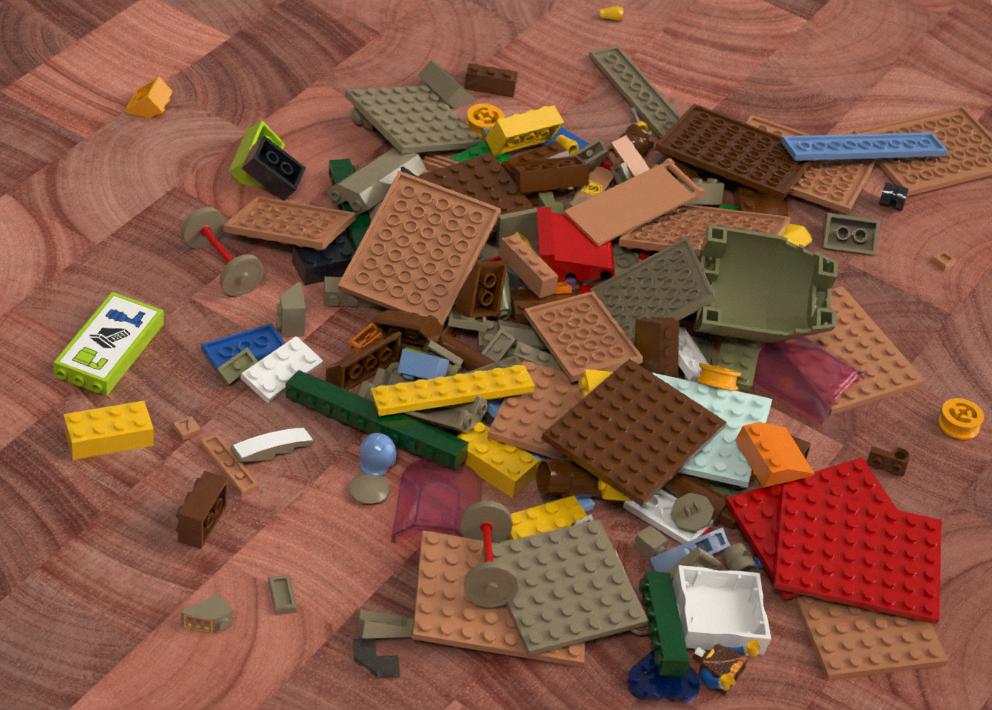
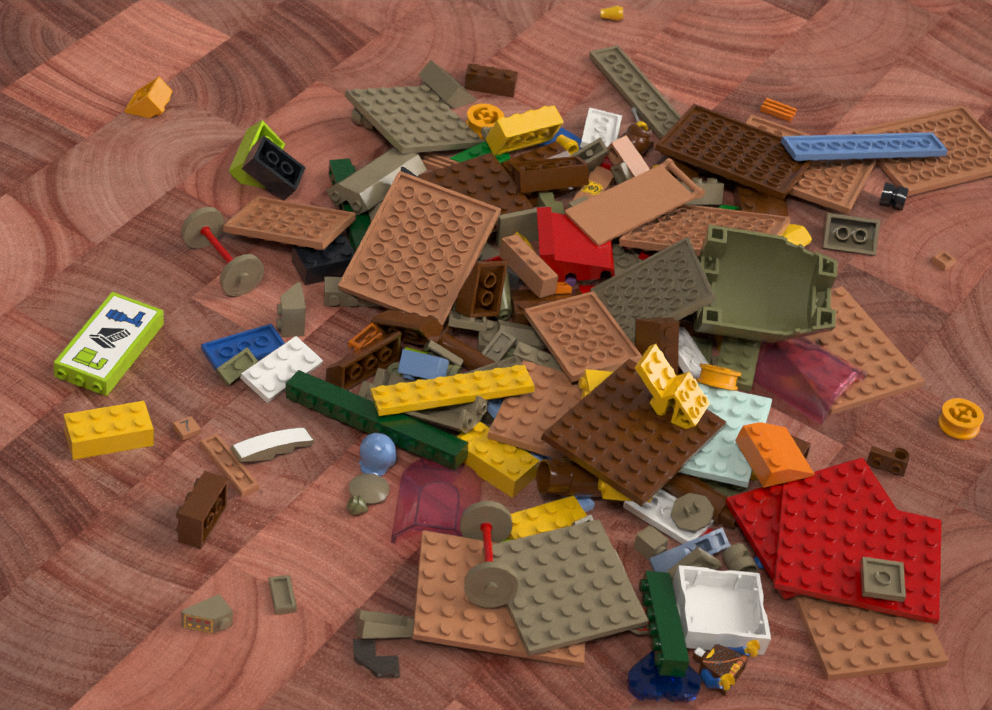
none -> olive plate [346,495,368,516]
none -> white plate [580,108,622,148]
none -> yellow piece [635,344,710,429]
none -> orange tile [760,98,797,122]
none -> dark tan plate [860,557,906,602]

